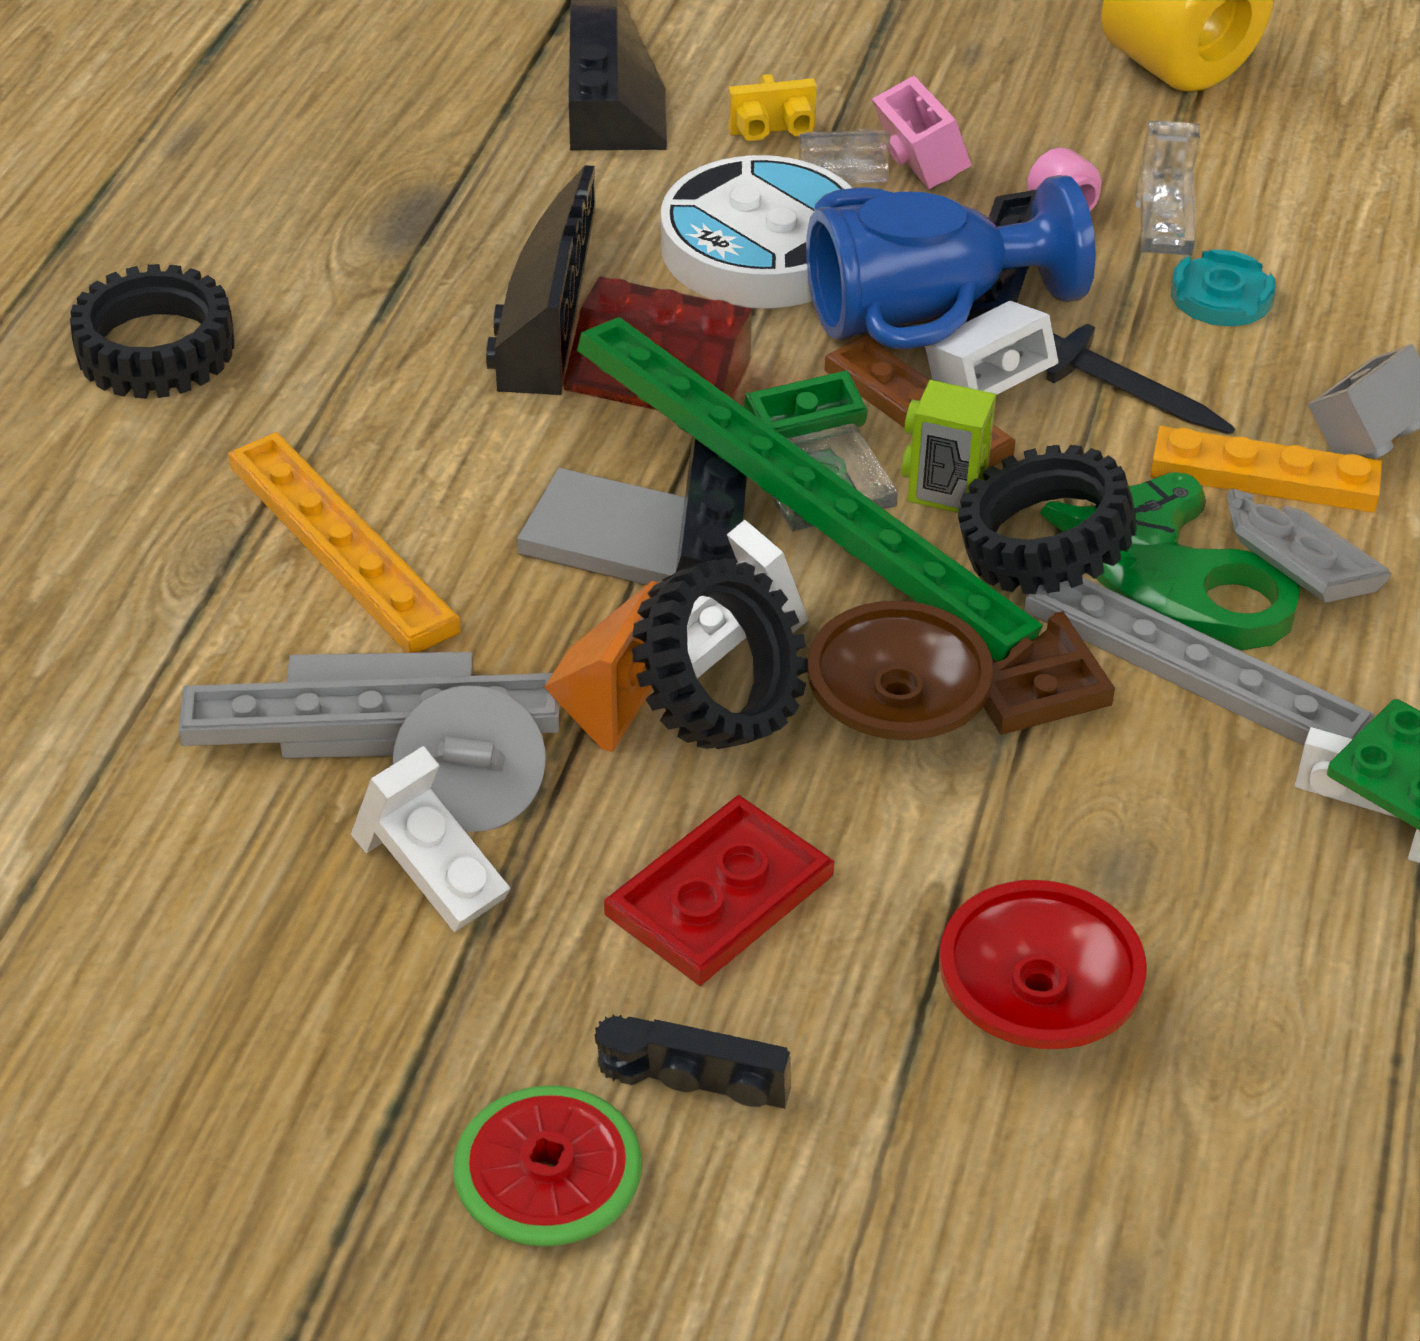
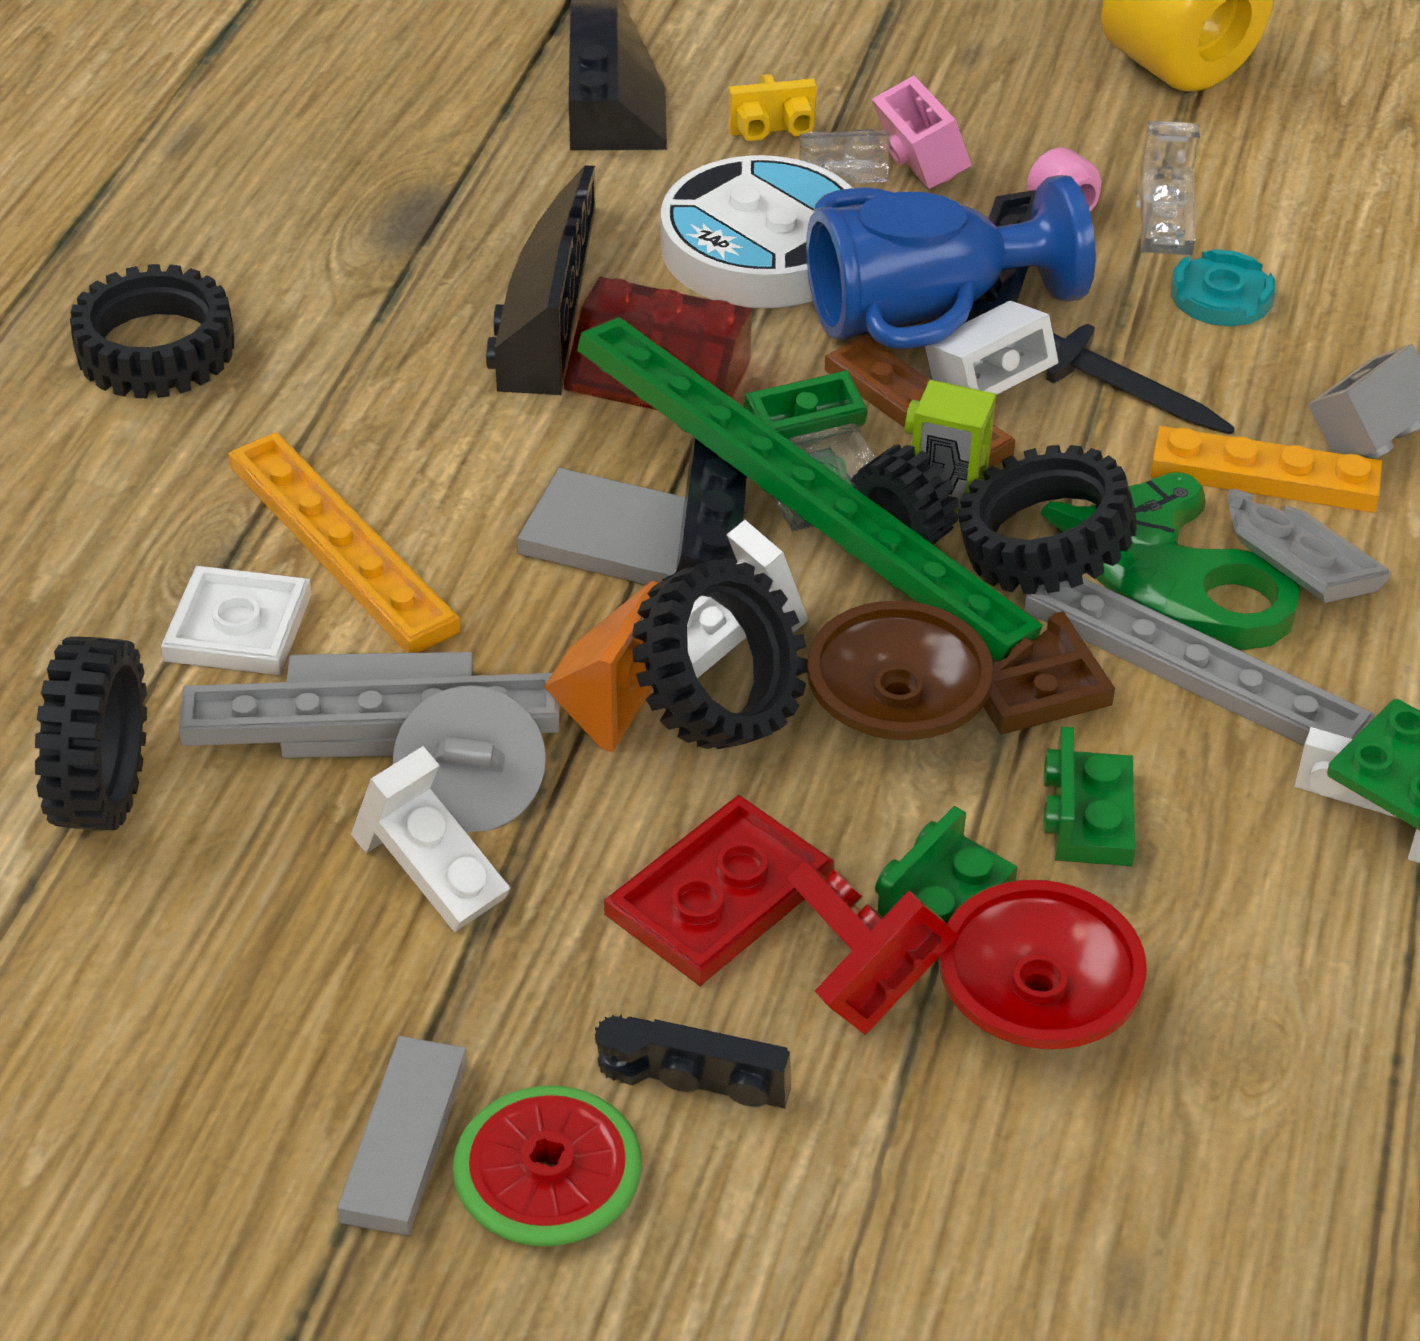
none -> black tyre [35,637,147,830]
none -> white tile [161,566,312,676]
none -> light grey tile [337,1036,467,1236]
none -> red bracket [787,860,959,1035]
none -> black tyre [851,444,959,545]
none -> green bracket [875,806,1018,961]
none -> green bracket [1043,726,1136,866]

